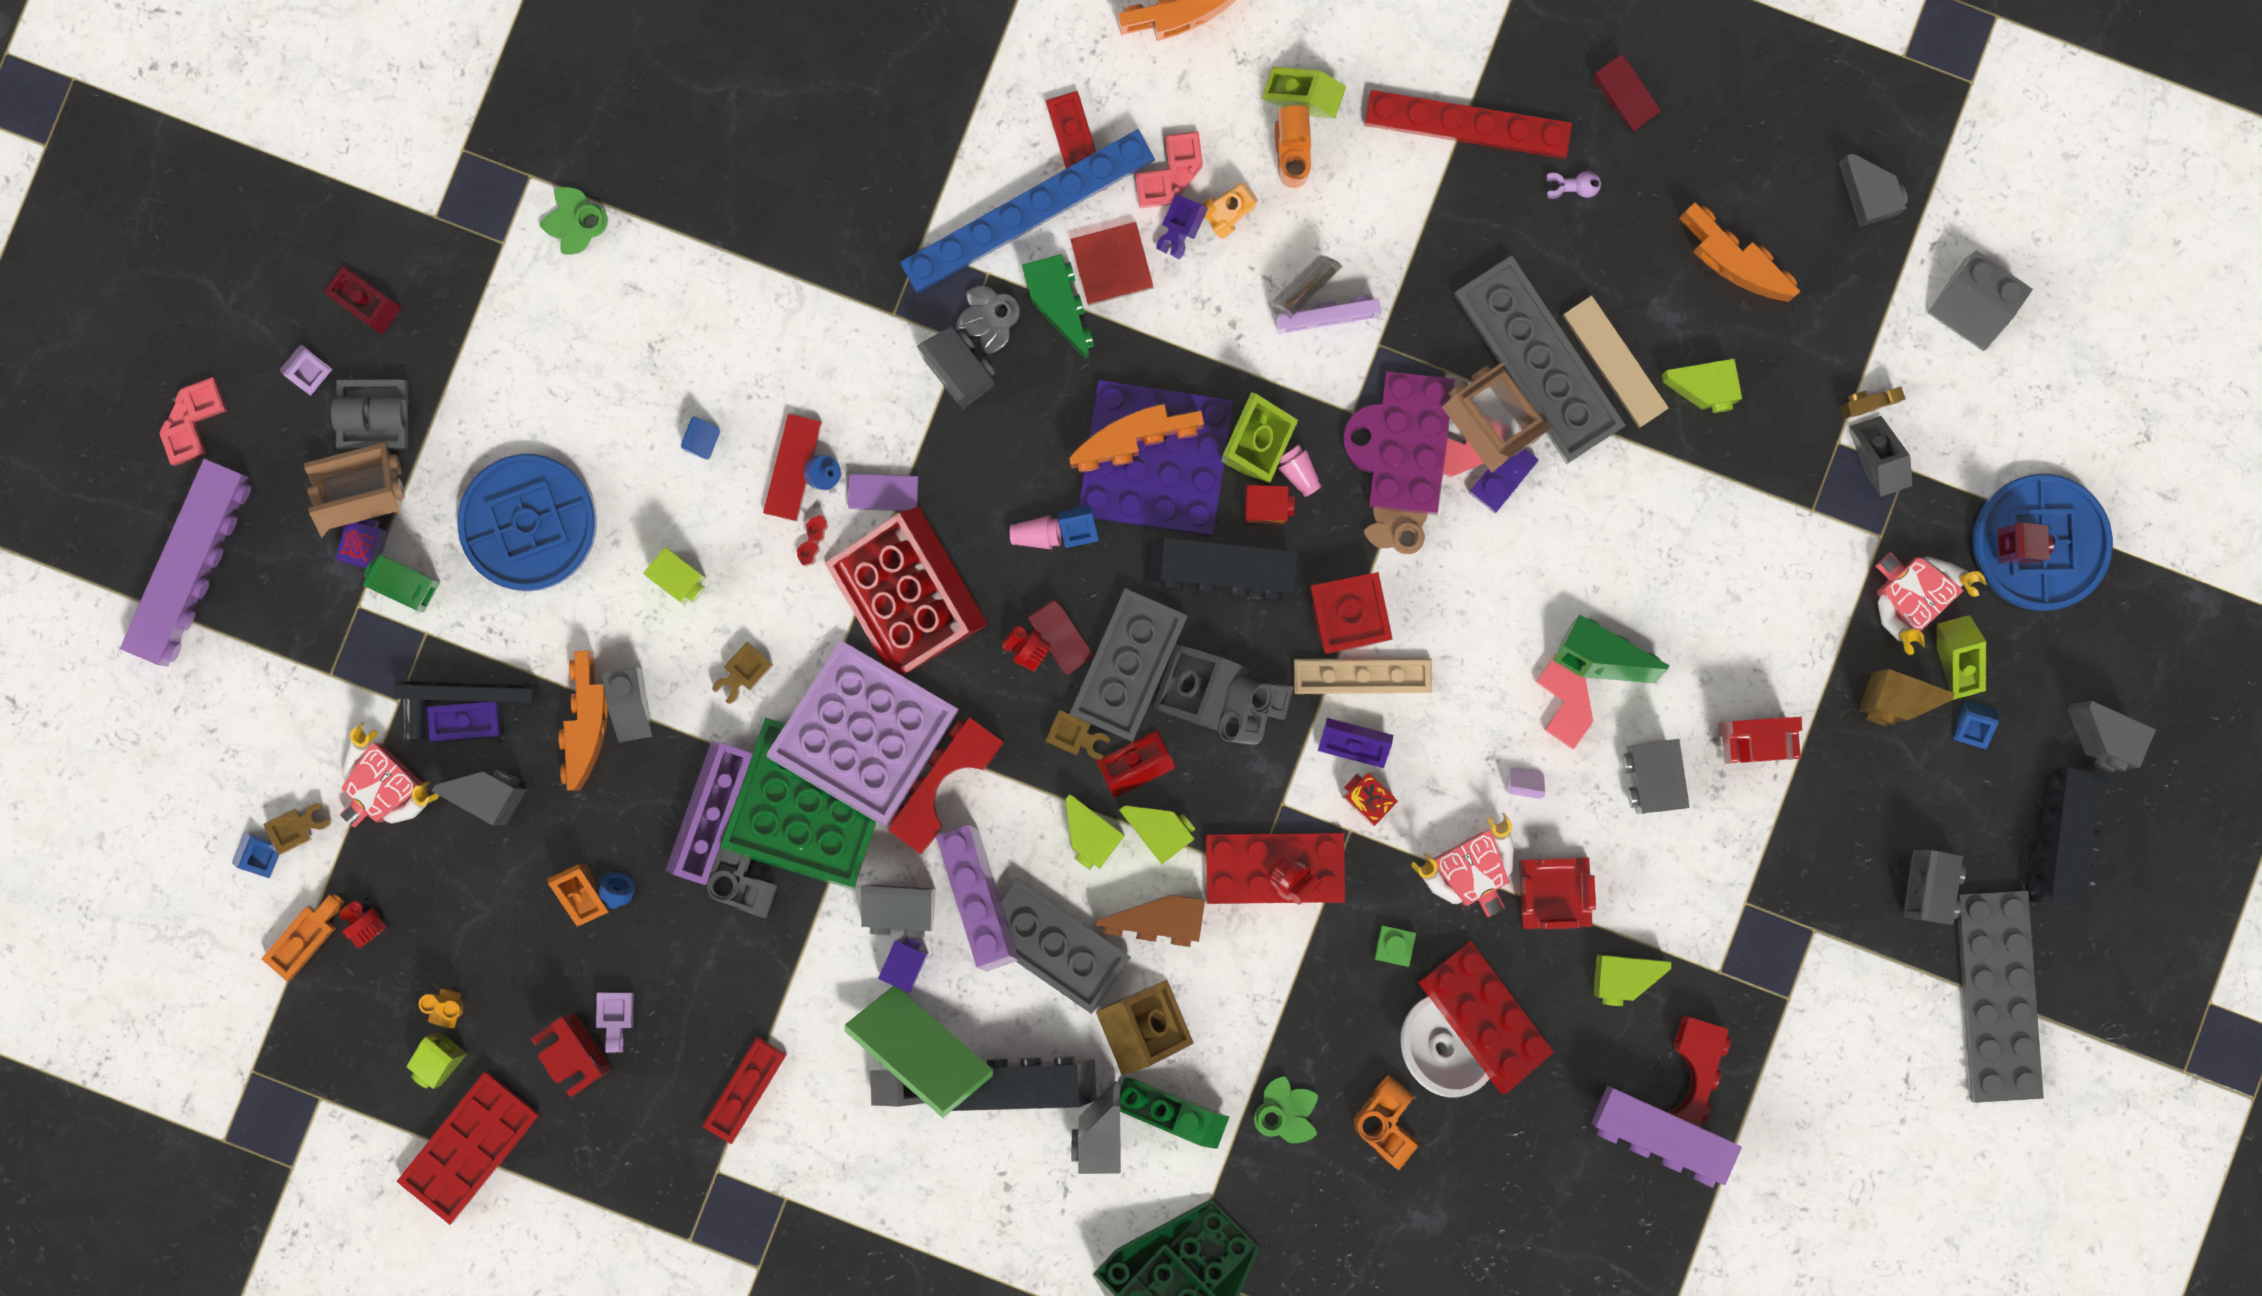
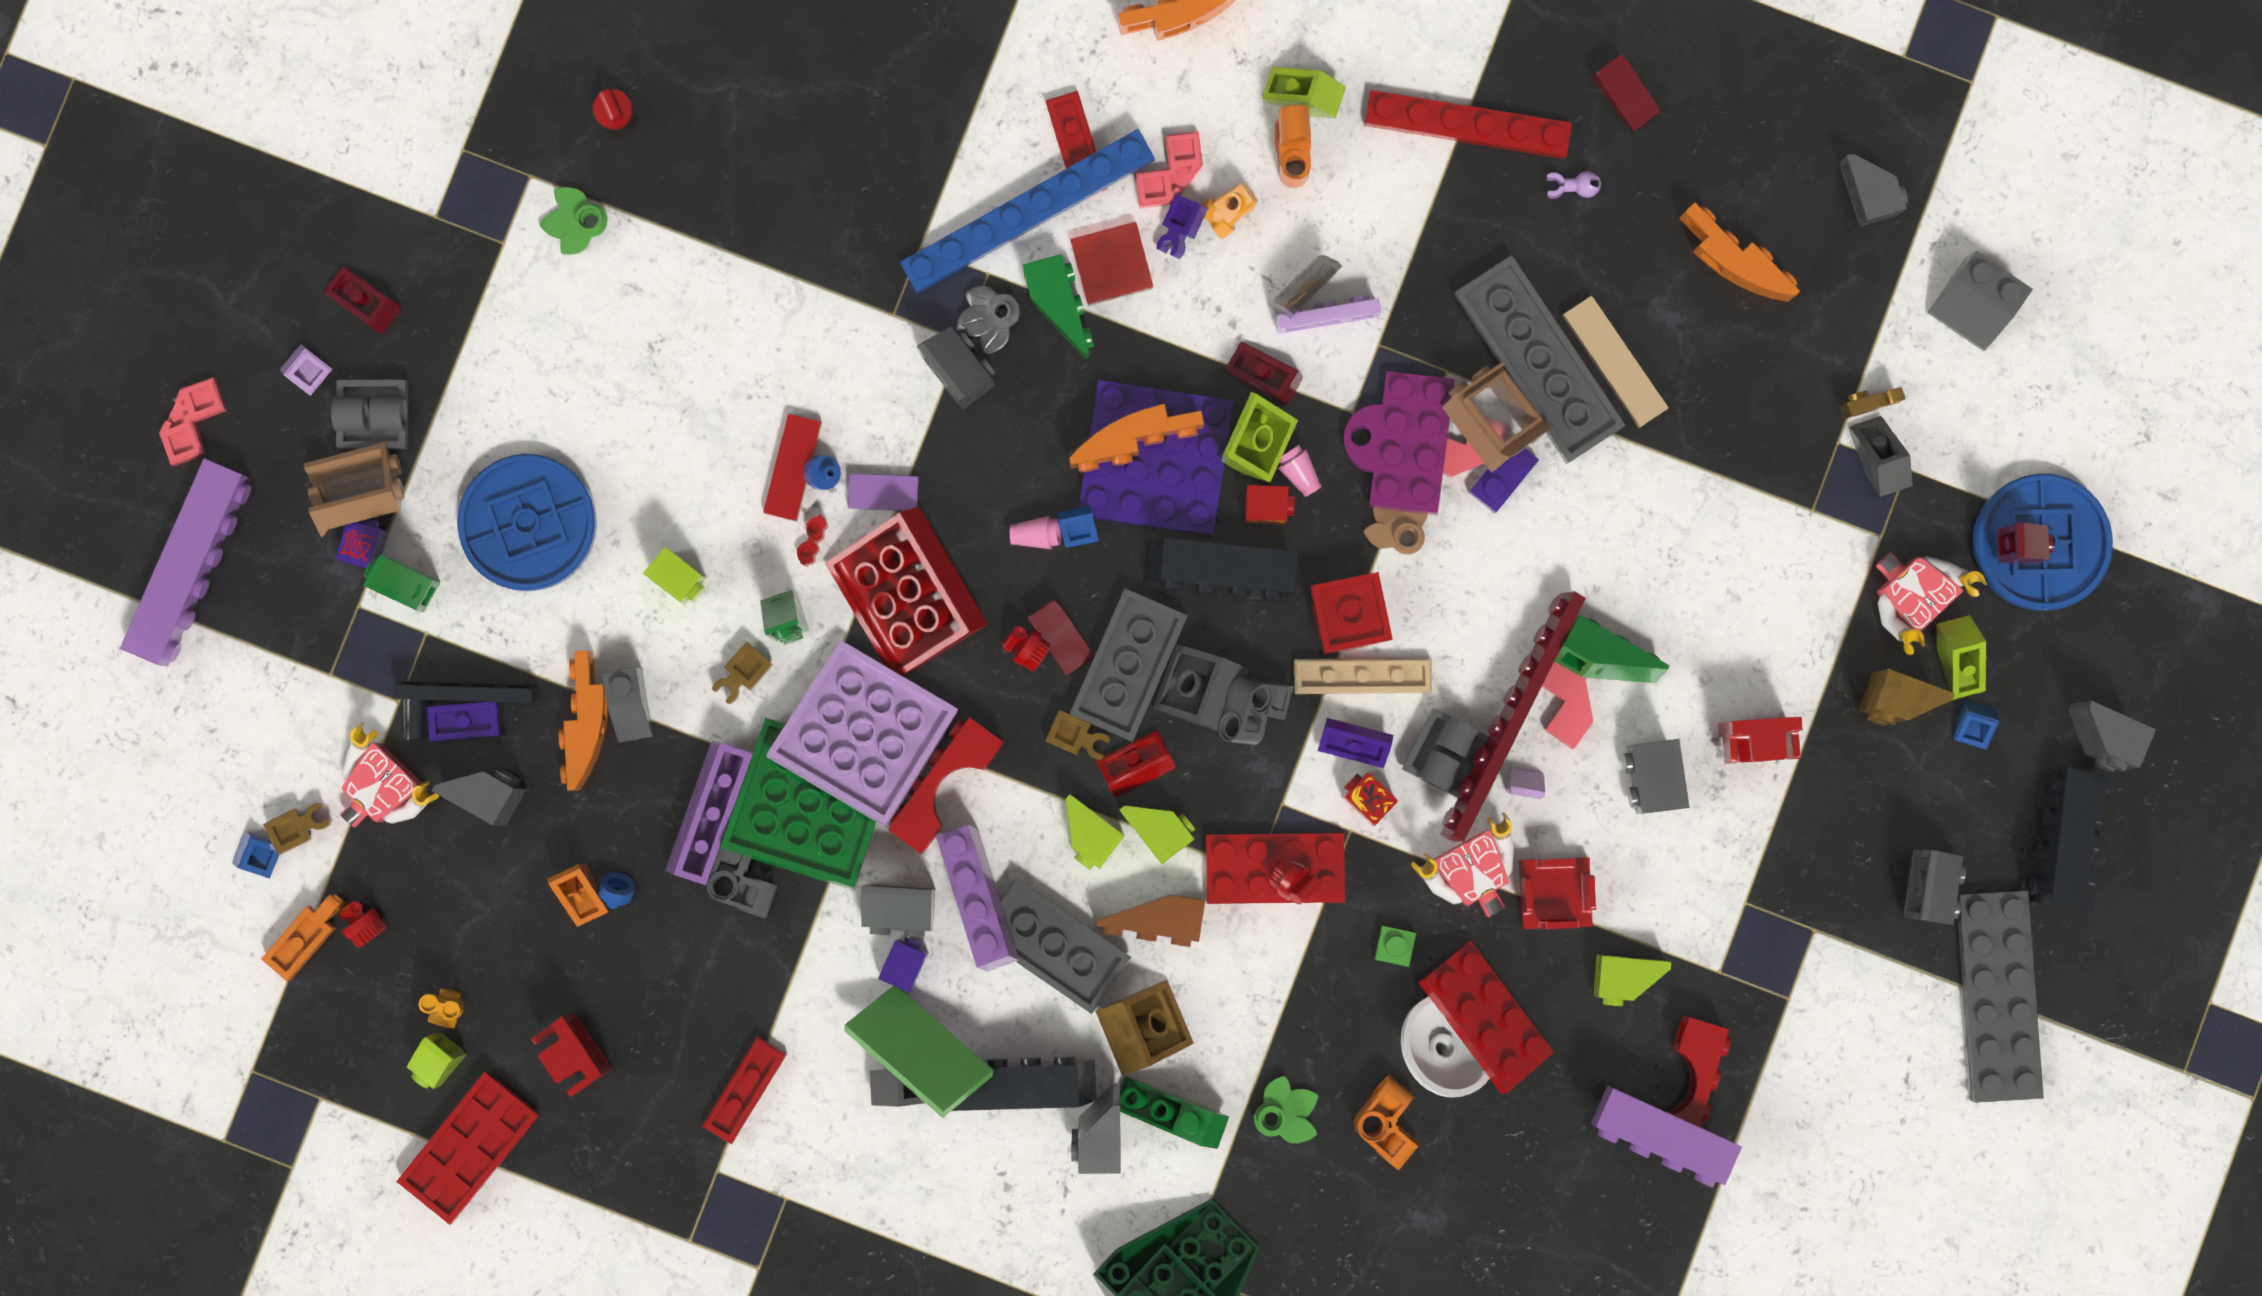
lavender plate [596,993,634,1052] -> none
blue slope [680,416,720,460] -> none
lime slope [1661,359,1742,413] -> none
none -> red piece [593,89,633,130]
none -> green slope [760,589,810,645]
none -> dark red slope [1224,341,1303,406]
none -> dark grey plate [1401,708,1489,799]
none -> dark red plate [1440,591,1586,842]

